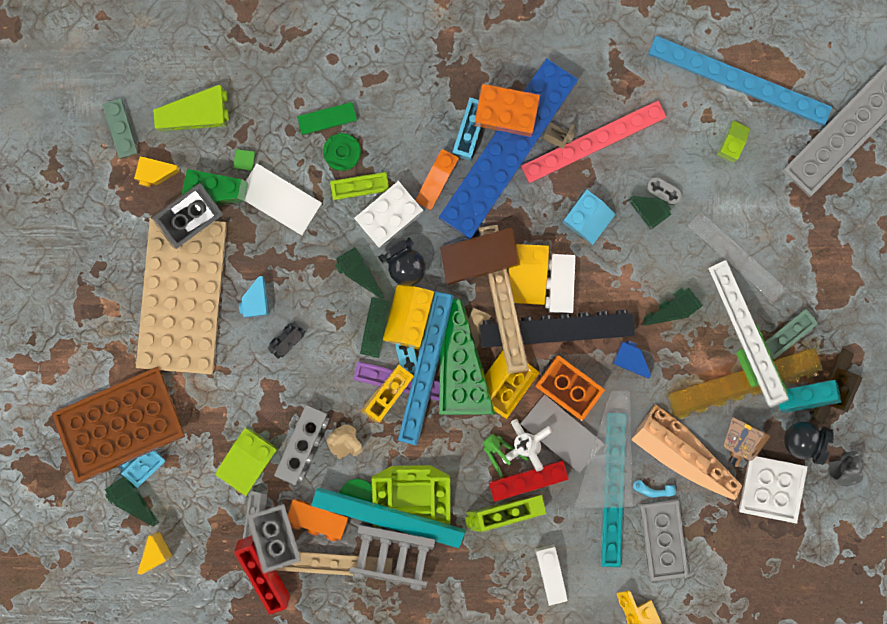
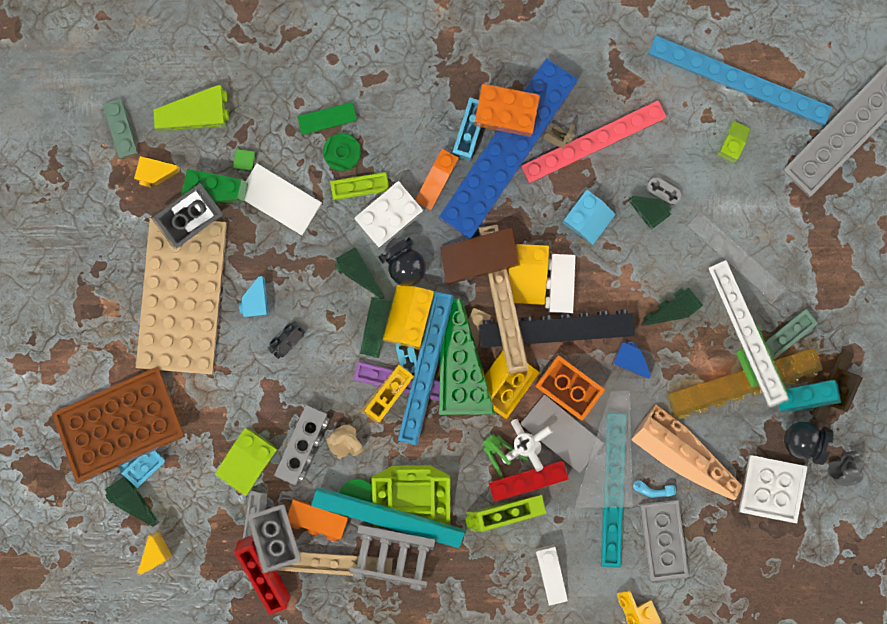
torso [724,417,770,467] -> none

